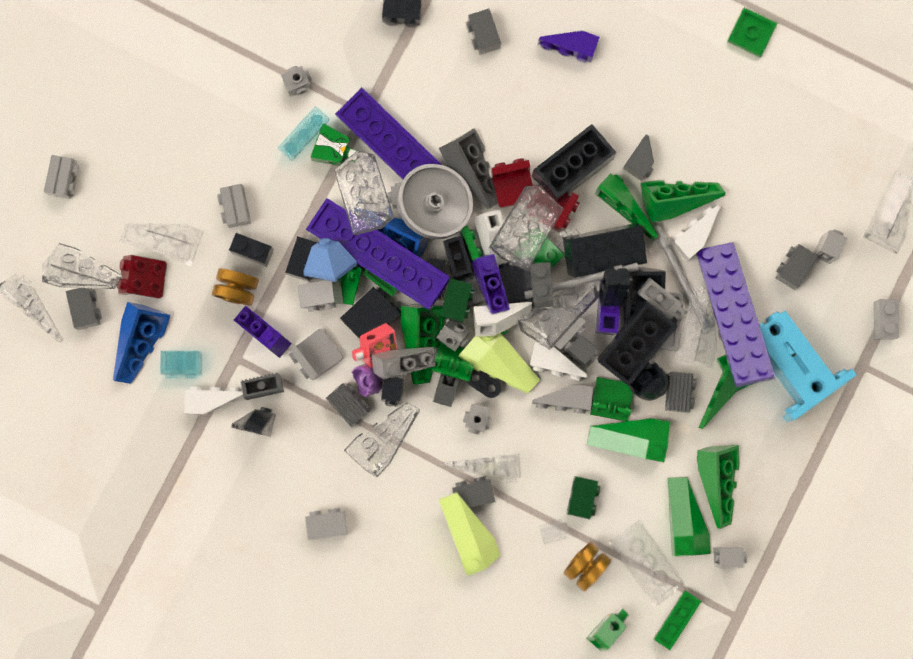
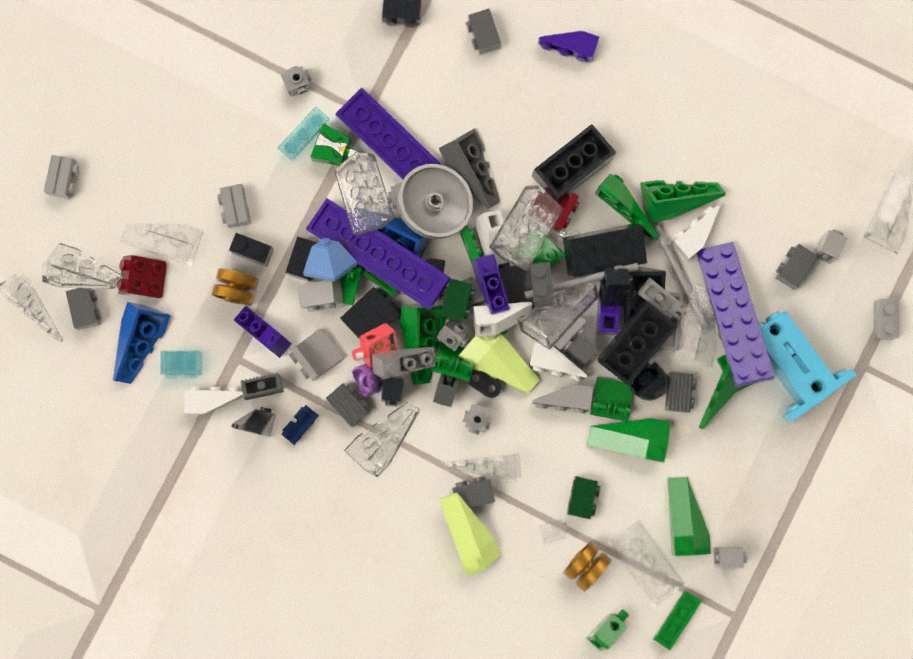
light grey brick [305,508,348,540] -> none
black brick [443,236,472,280] -> none
dark red bracket [491,158,536,208] -> none
dark grey slope [623,134,654,181] -> none
green wedge [697,445,739,529] -> none
green tile [727,7,777,58] -> none
none -> dark blue hinge [281,405,319,445]

